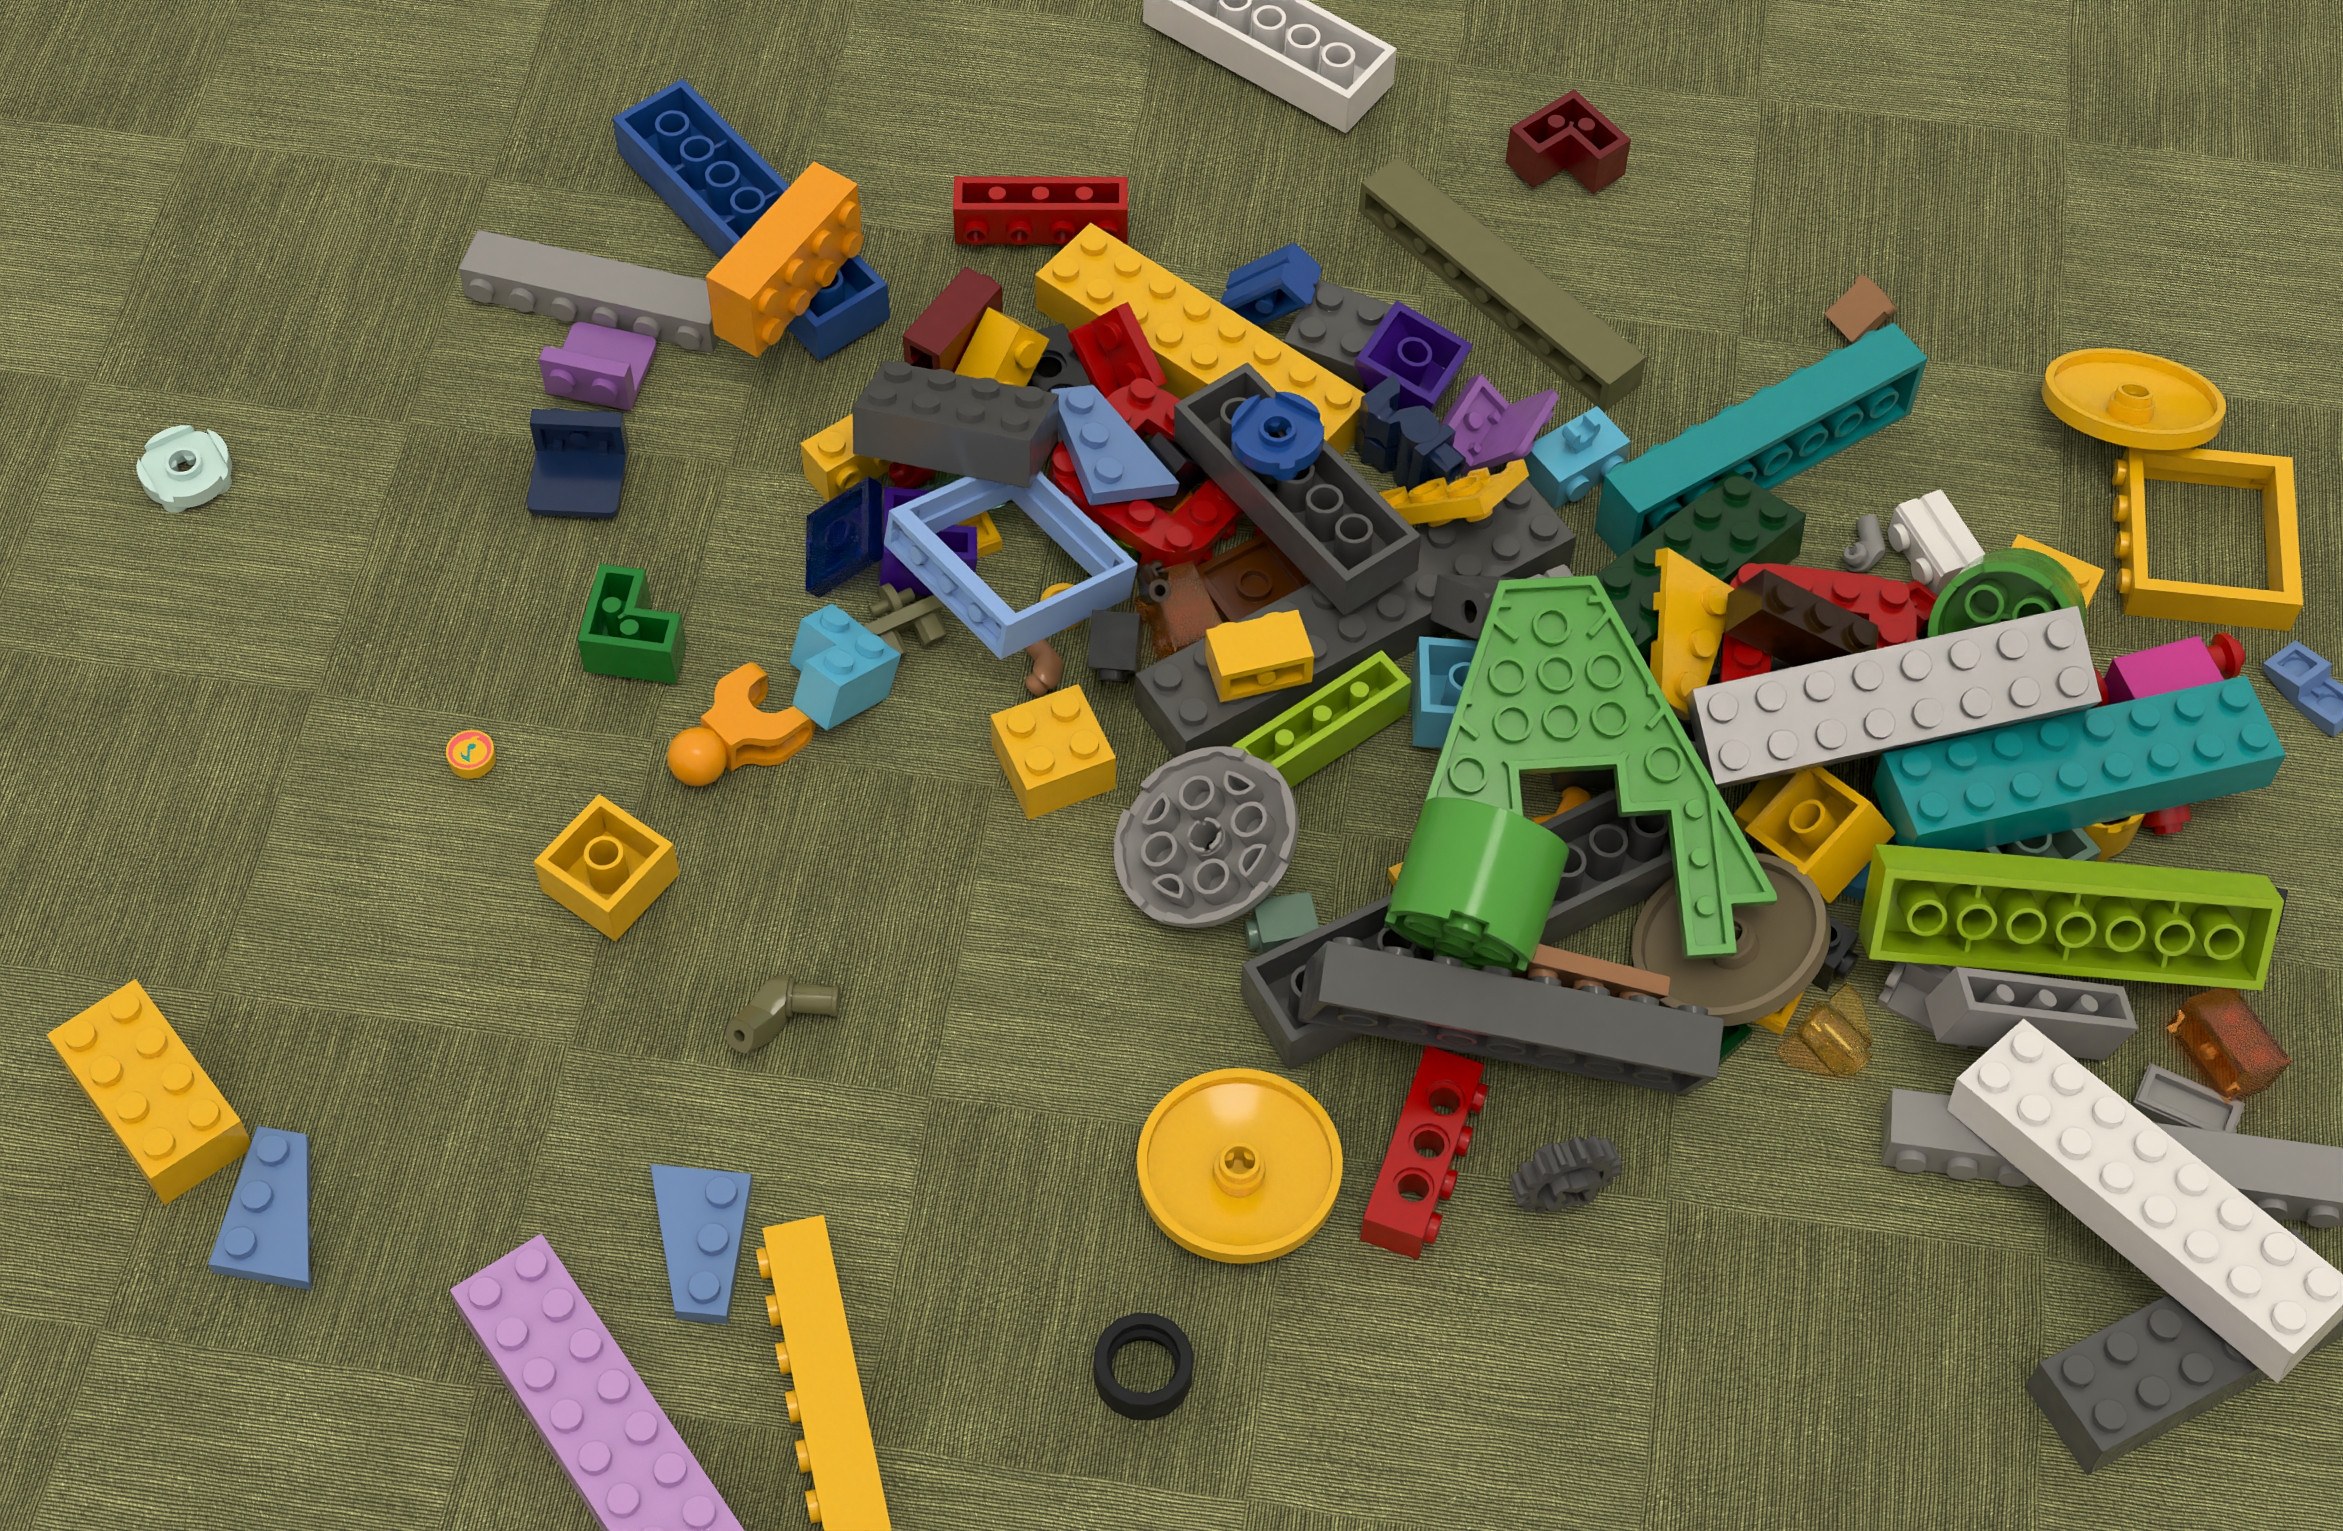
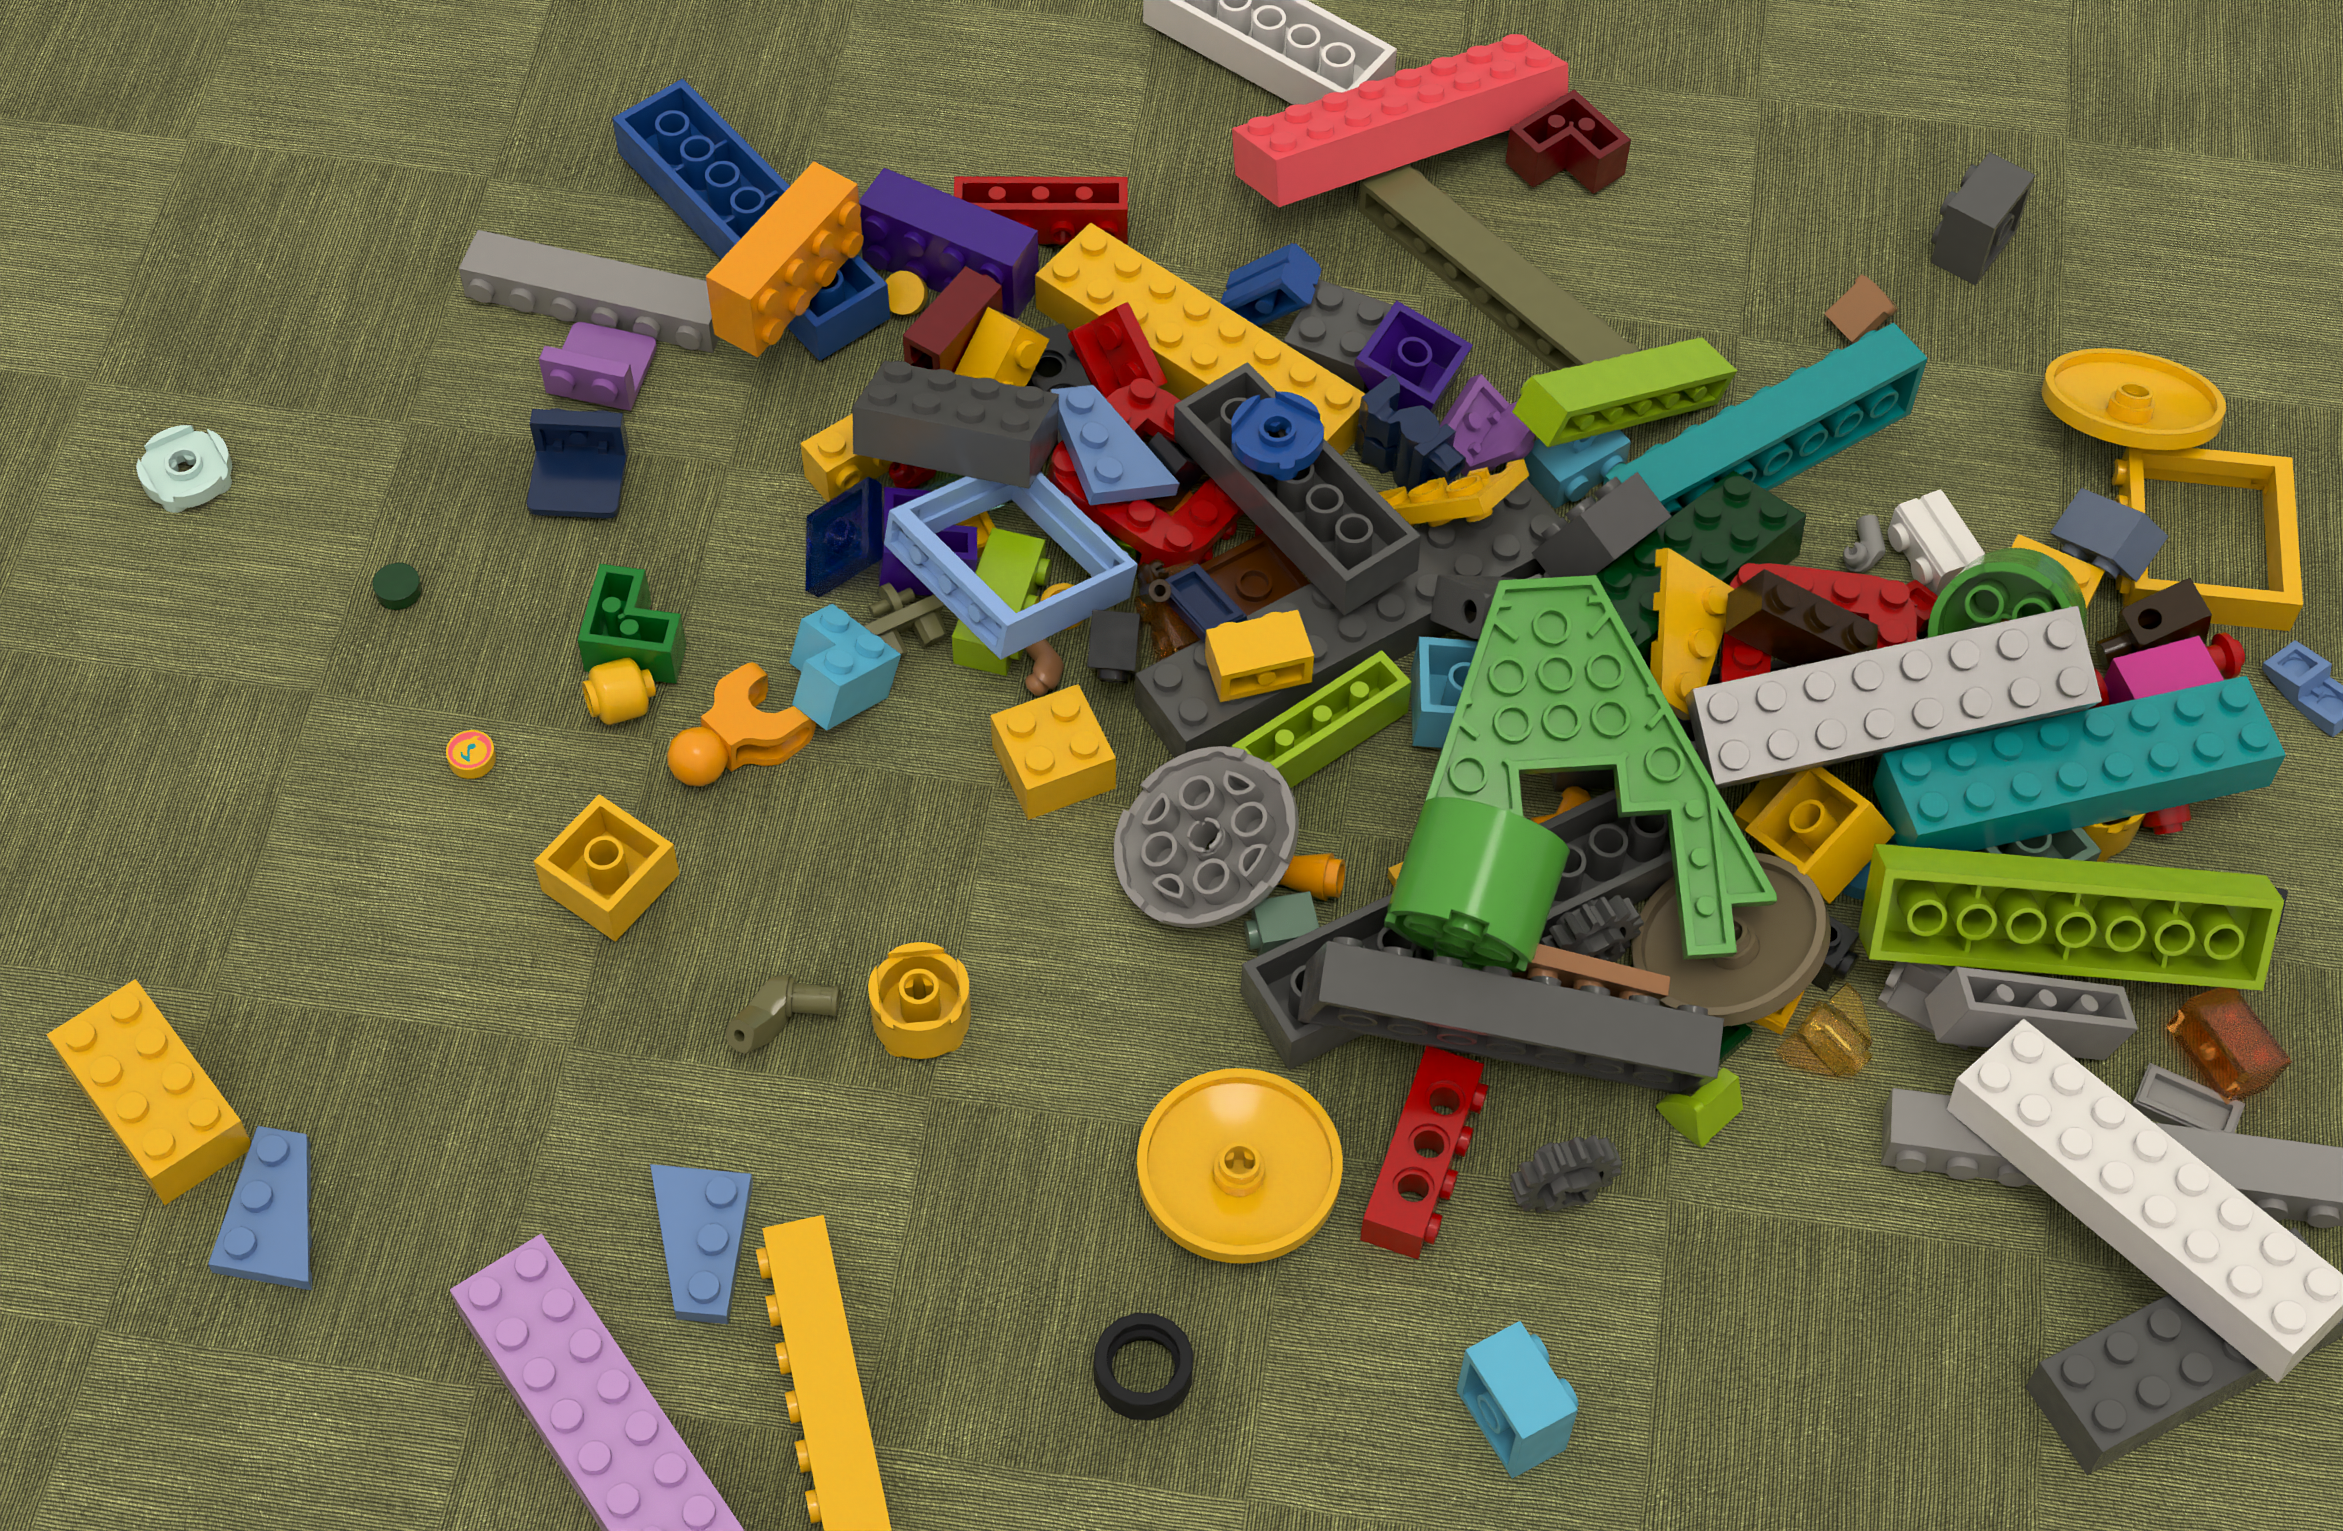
none -> dark green tile [373,563,422,610]
none -> yellow head [582,658,656,725]
none -> dark purple brick [859,168,1039,319]
none -> yellow brick [868,942,971,1059]
none -> yellow tile [885,271,928,316]
none -> lime brick [952,527,1052,676]
none -> dark blue tile [1165,563,1247,644]
none -> coral brick [1232,34,1568,207]
none -> light orange cone [1278,853,1346,901]
none -> medium azure brick [1456,1321,1579,1479]
none -> lime brick [1512,337,1738,447]
none -> dark grey brick [1532,472,1672,578]
none -> dark grey gear [1540,895,1644,962]
none -> lime tile [1656,1067,1743,1148]
none -> dark grey brick [1931,152,2035,286]
none -> sand blue brick [2050,488,2168,582]
none -> dark brown torso [2095,578,2212,668]

